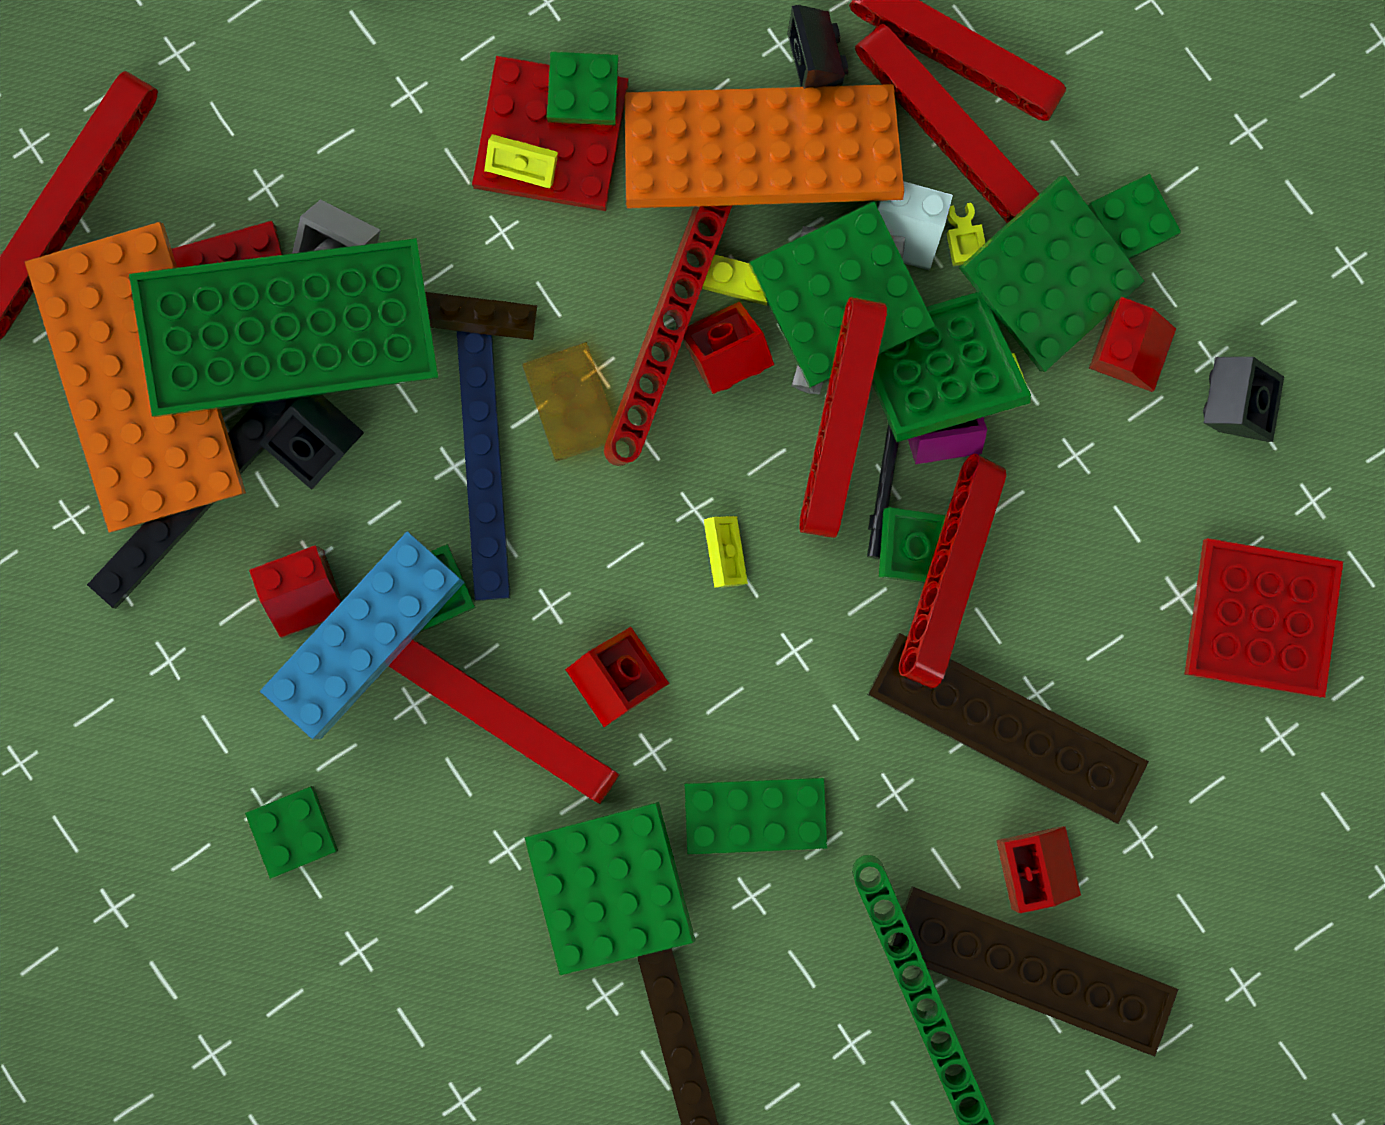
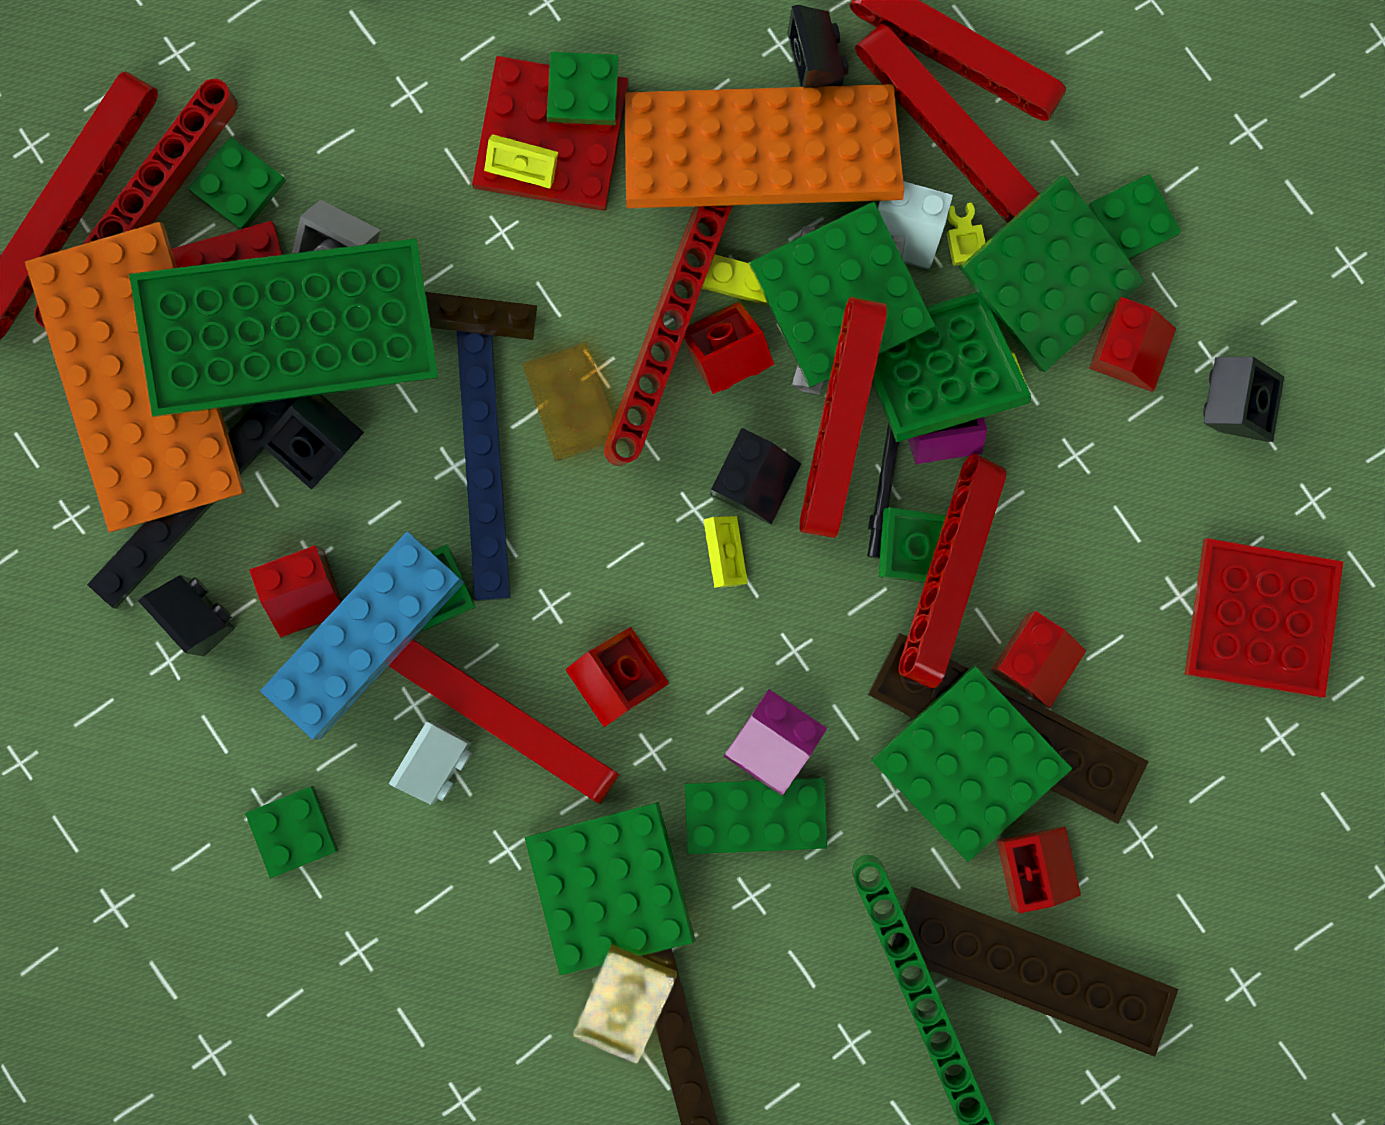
none -> red beam [34,79,237,328]
none -> black slope [138,575,235,656]
none -> green plate [188,137,286,230]
none -> light aqua slope [389,721,472,805]
none -> clear yellow plate [572,944,678,1064]
none -> black slope [710,428,801,525]
none -> slope [724,689,827,796]
none -> green plate [871,665,1072,862]
none -> red slope [991,610,1086,709]

